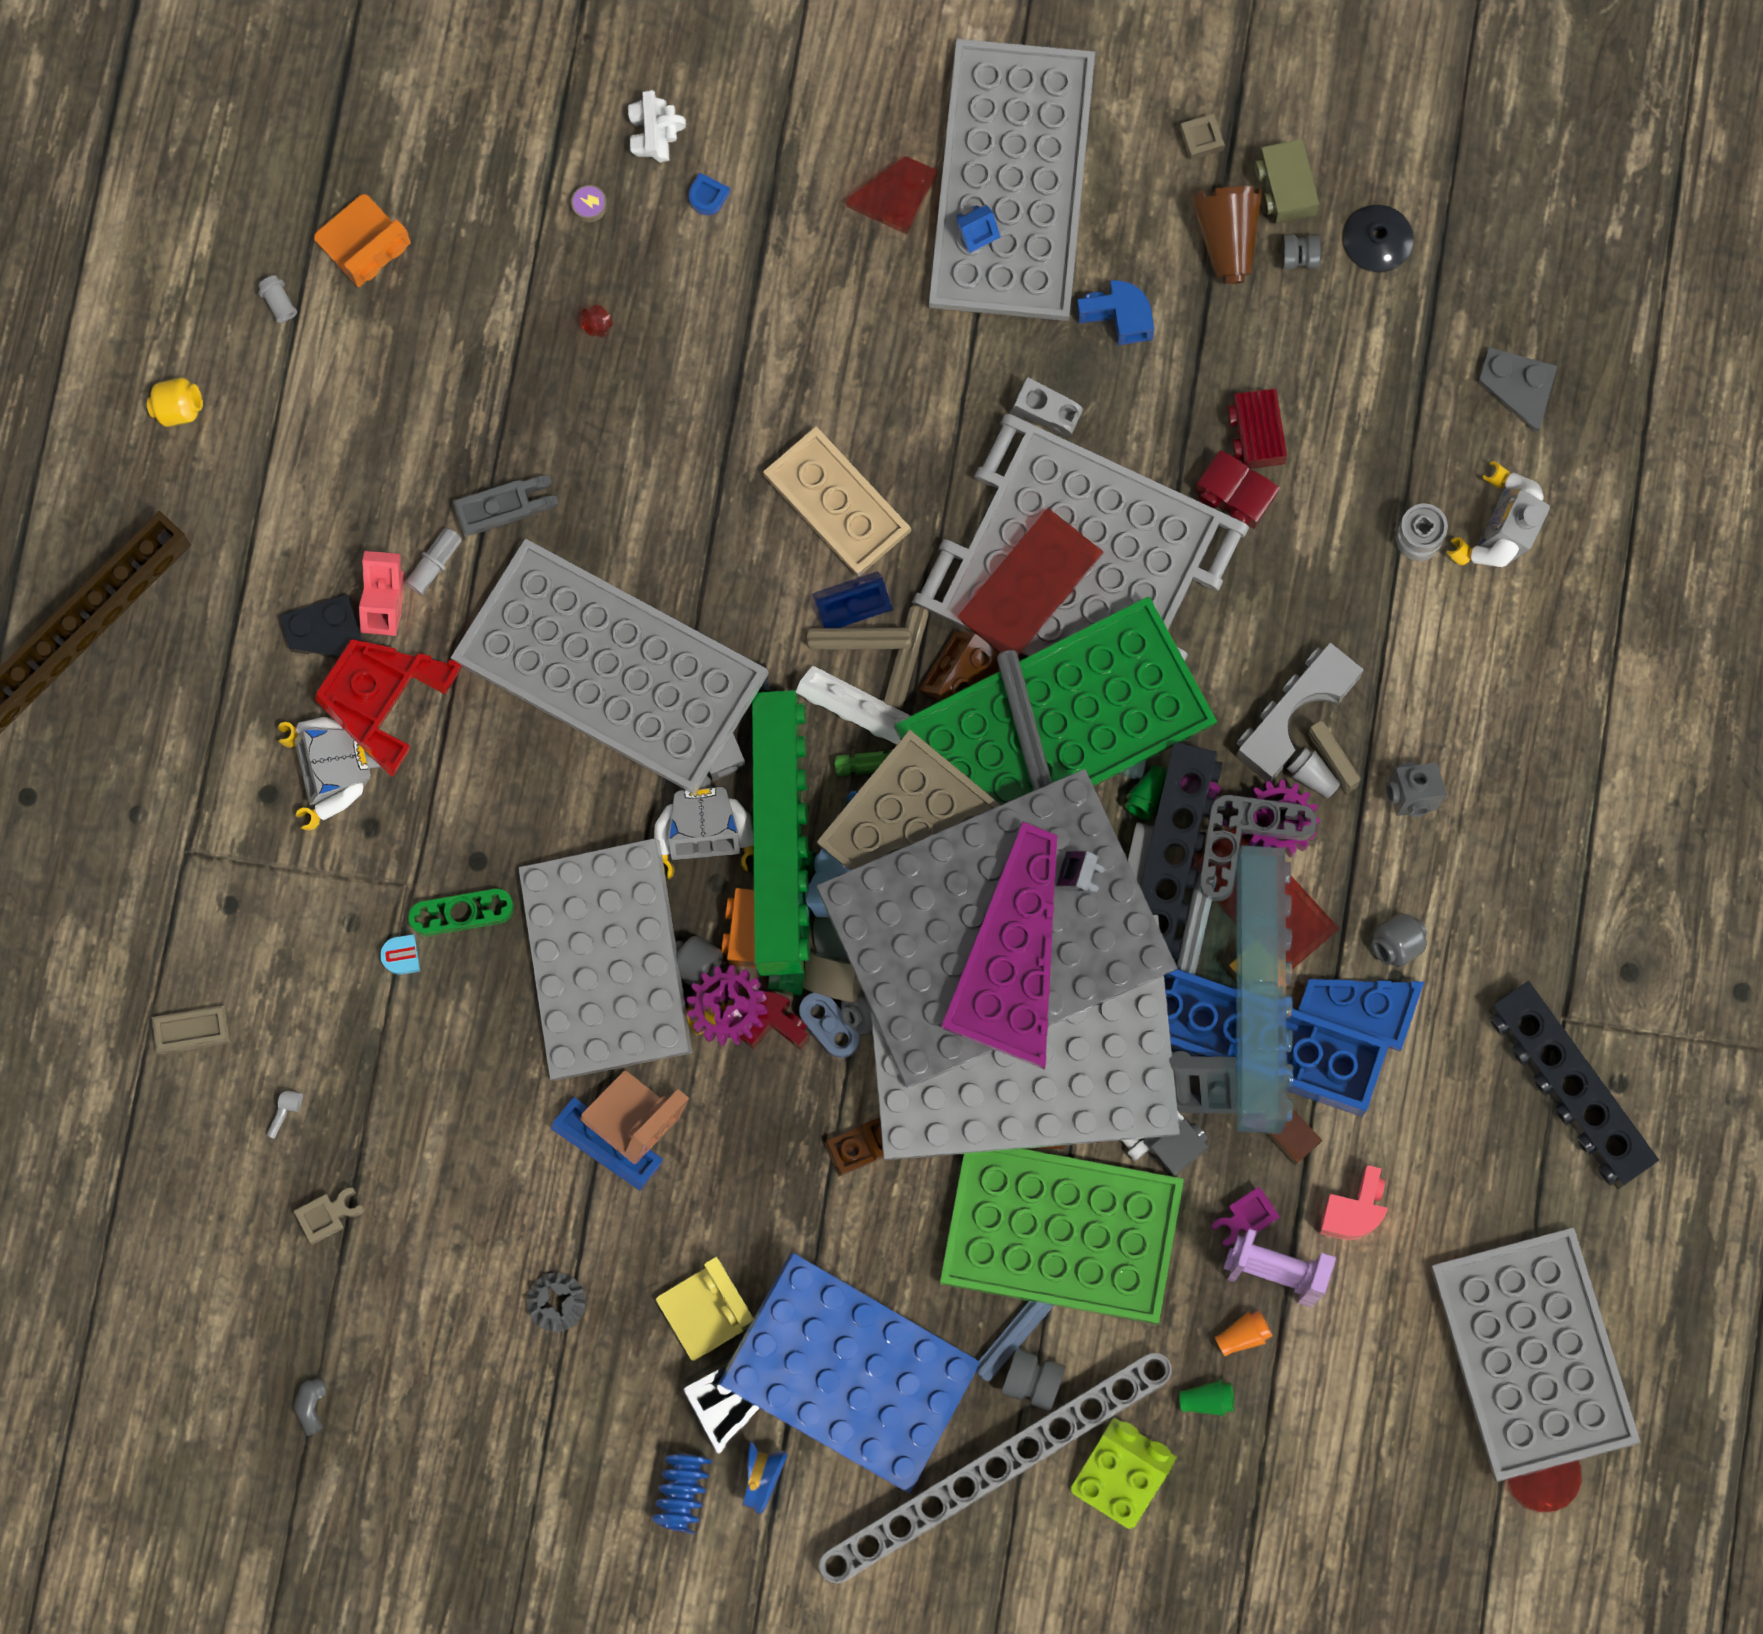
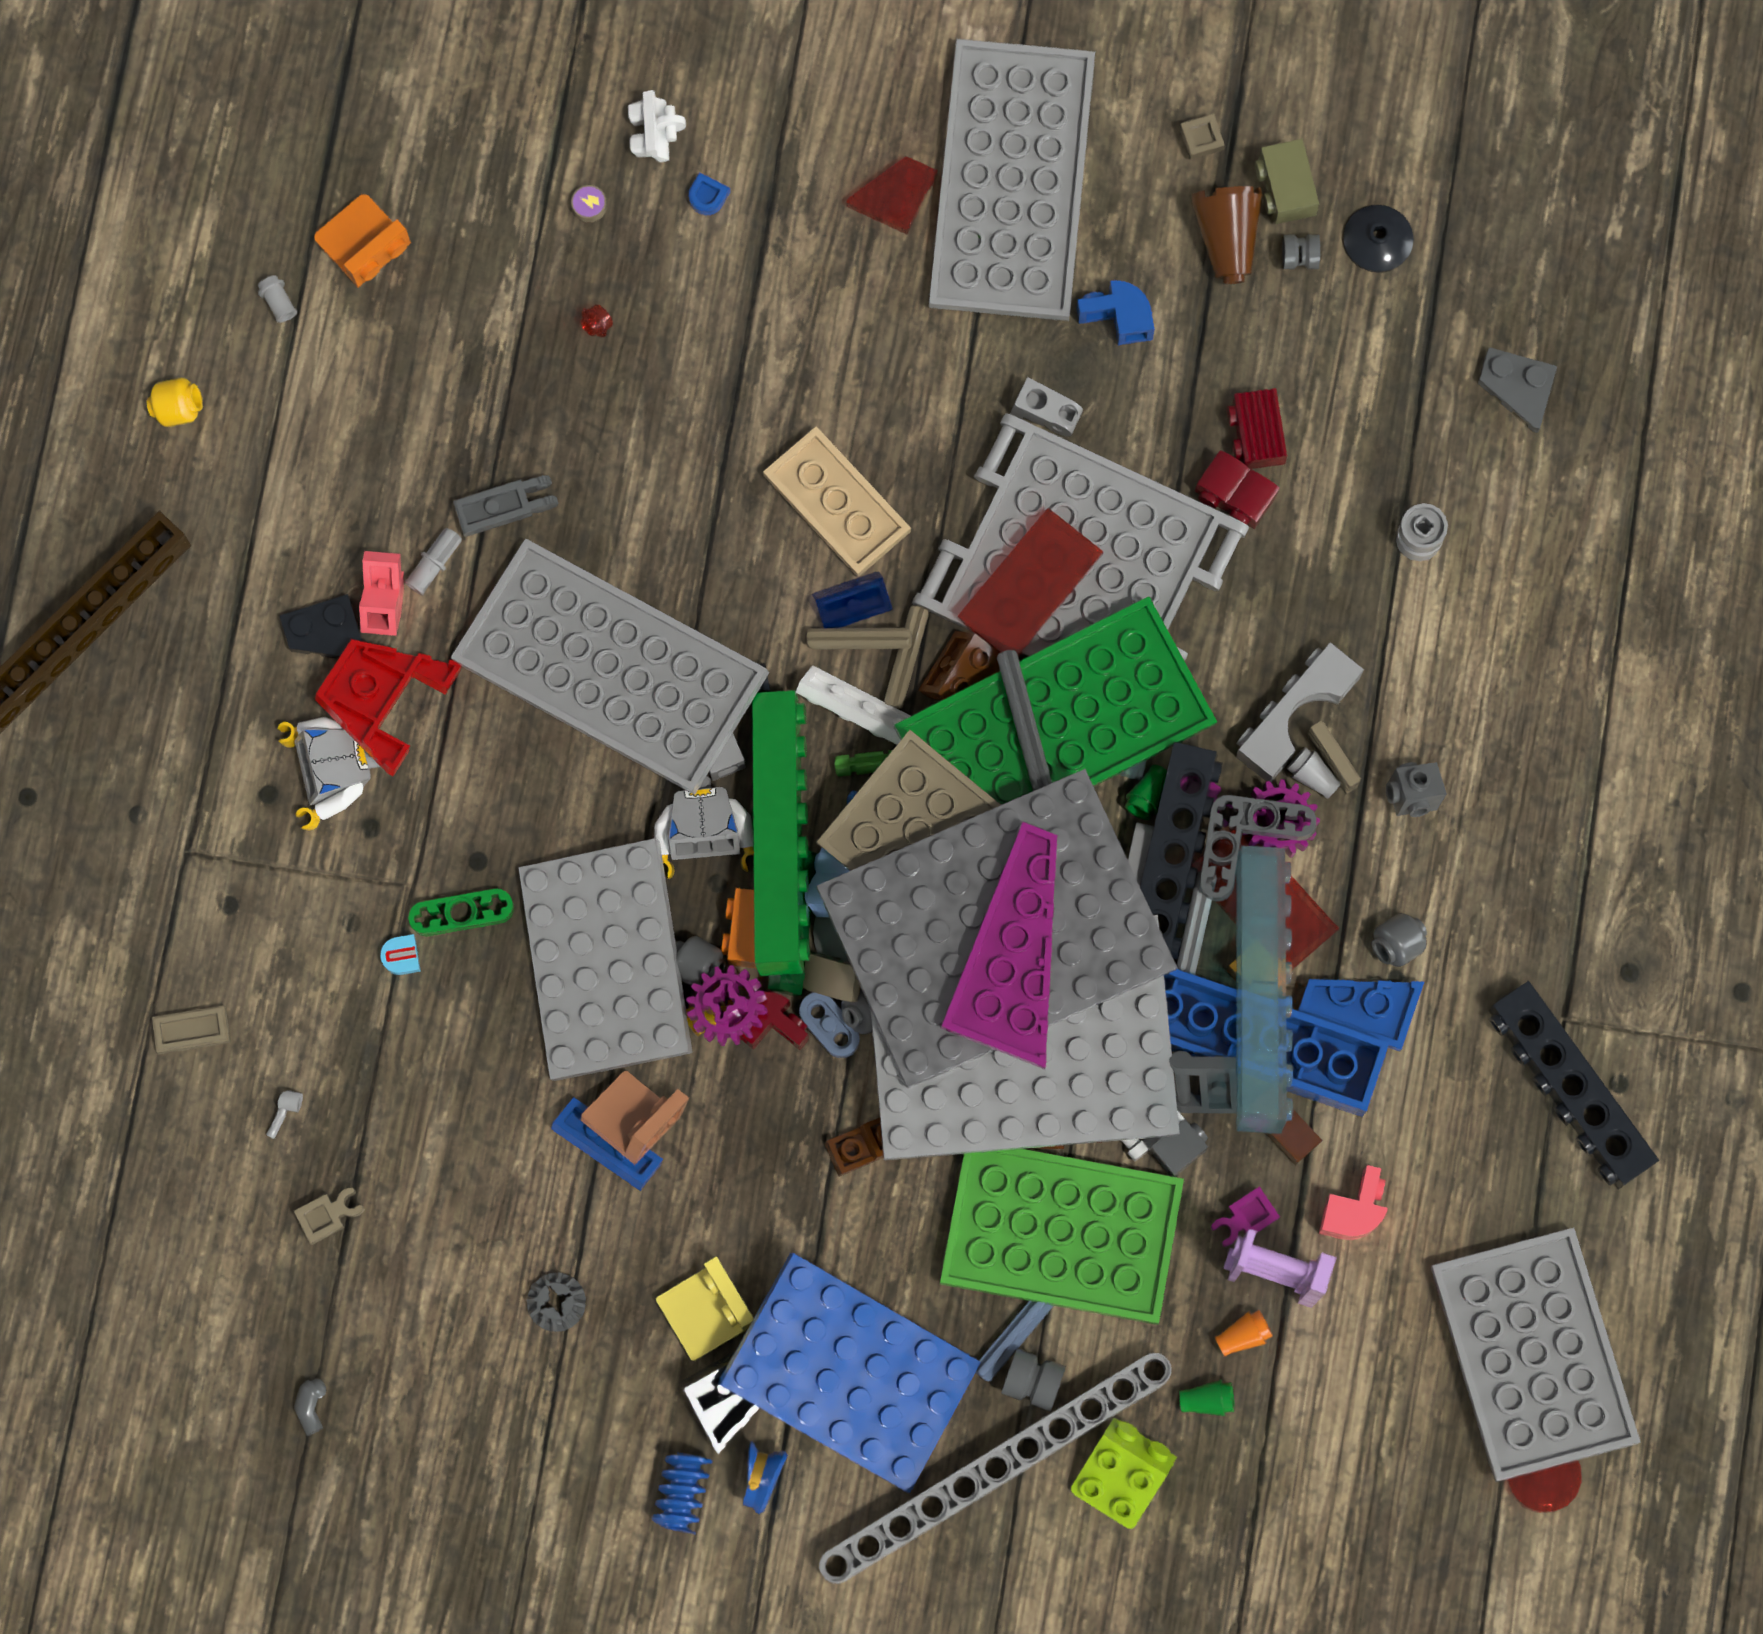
blue tile [956,204,1001,253] -> none
black tile [1056,851,1105,892] -> none
torso [1446,461,1550,567] -> none

